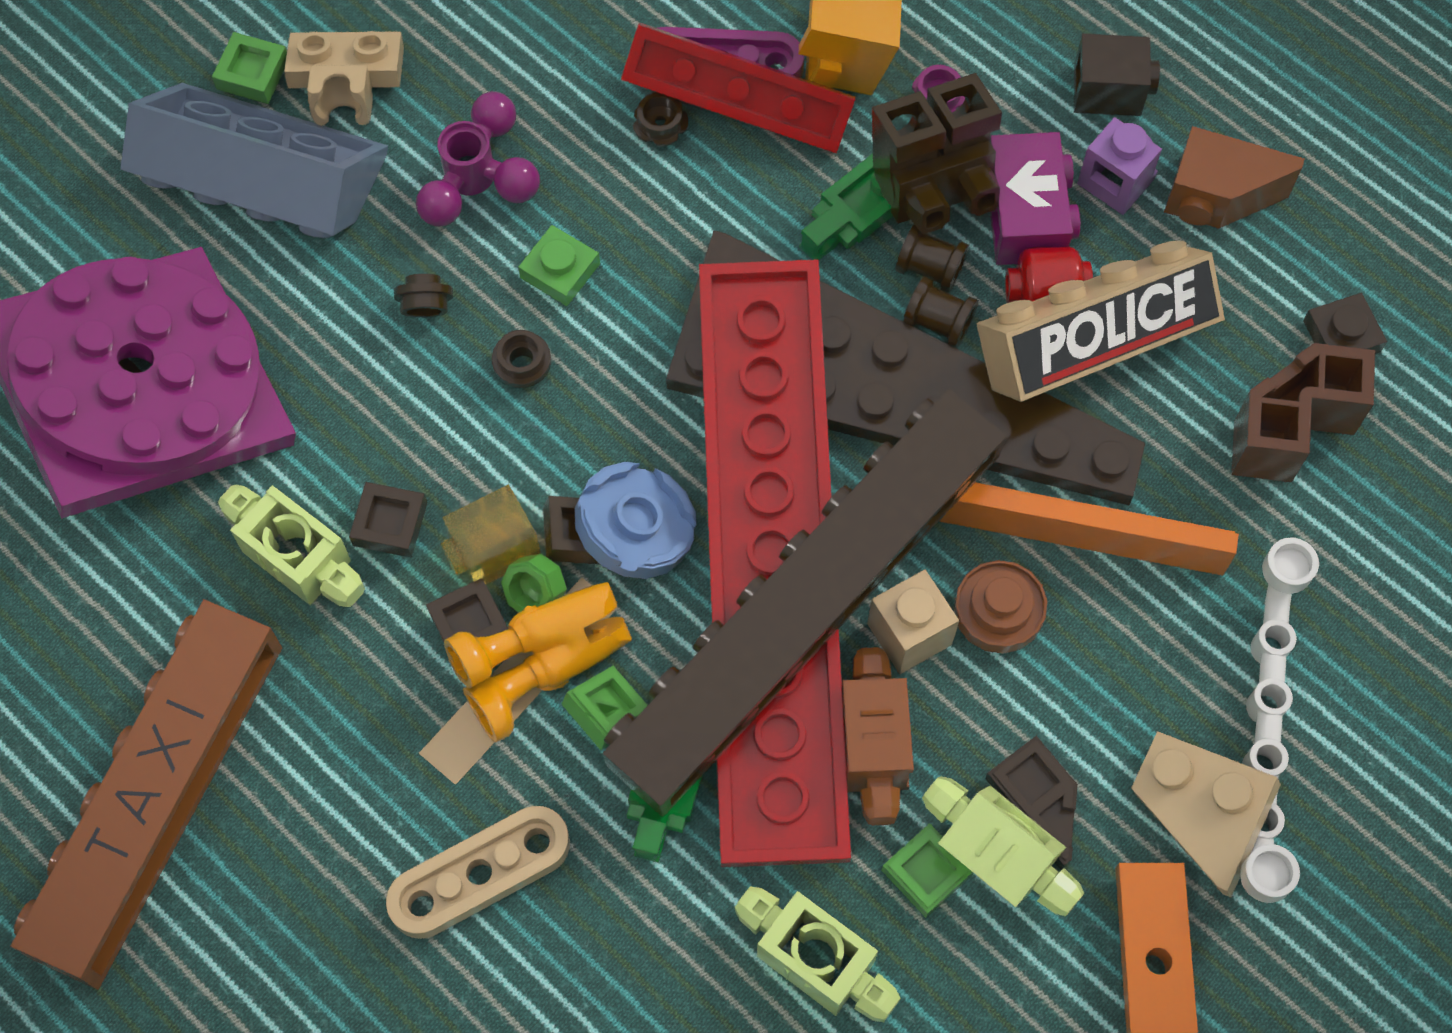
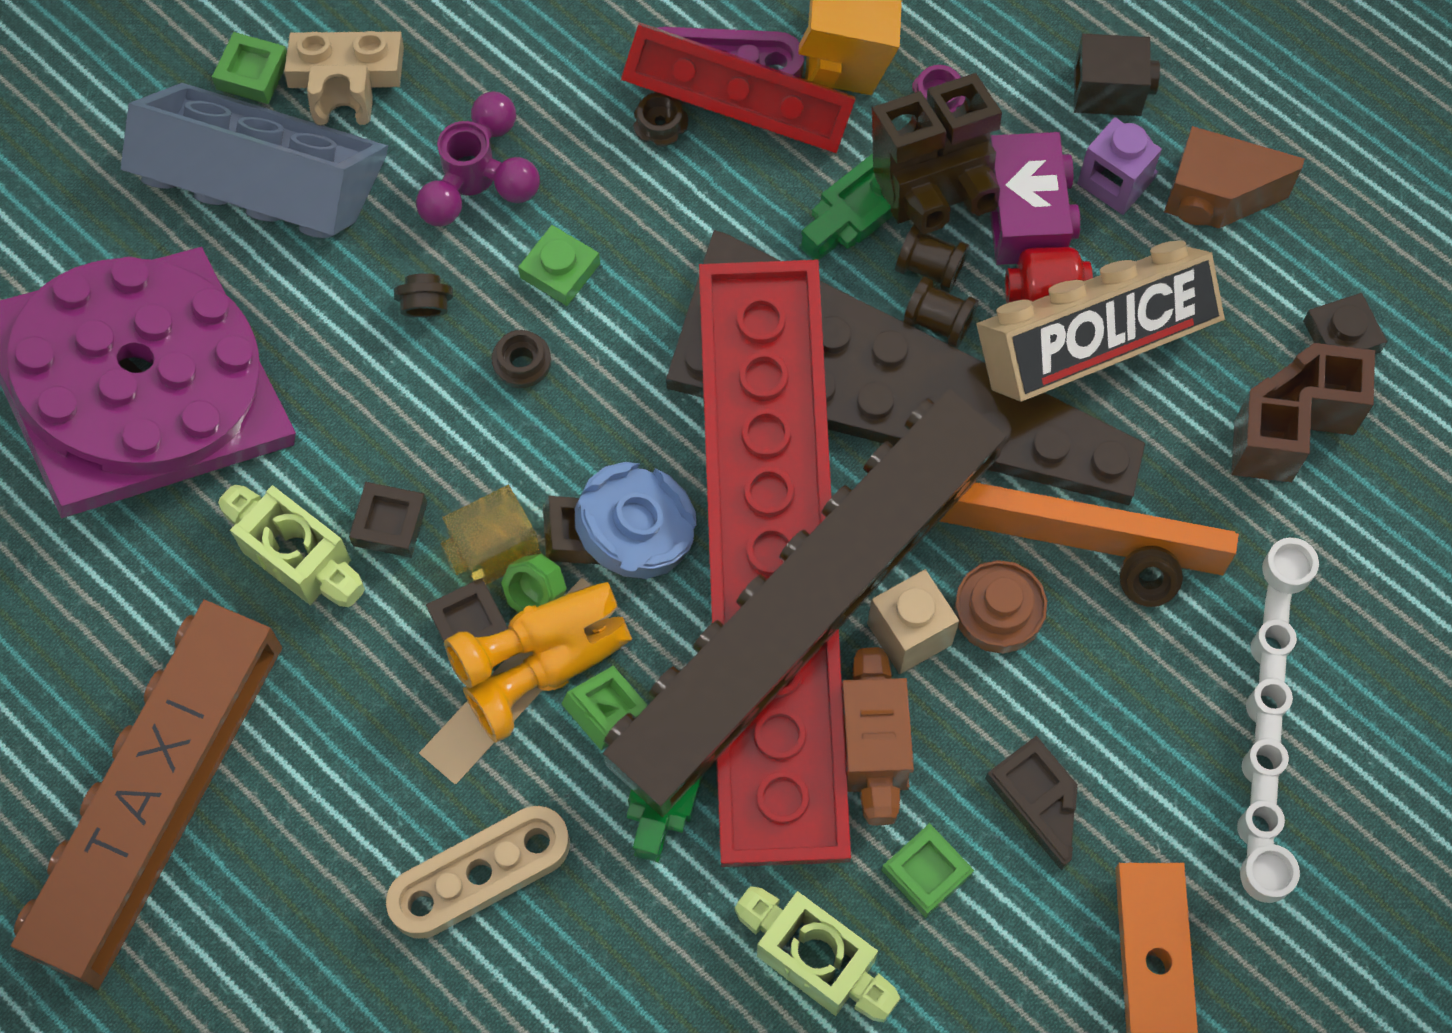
yellowish green piece [922,776,1084,916] -> none
tan wing [1132,731,1281,897] -> none
none -> dark brown plate [1119,546,1183,607]

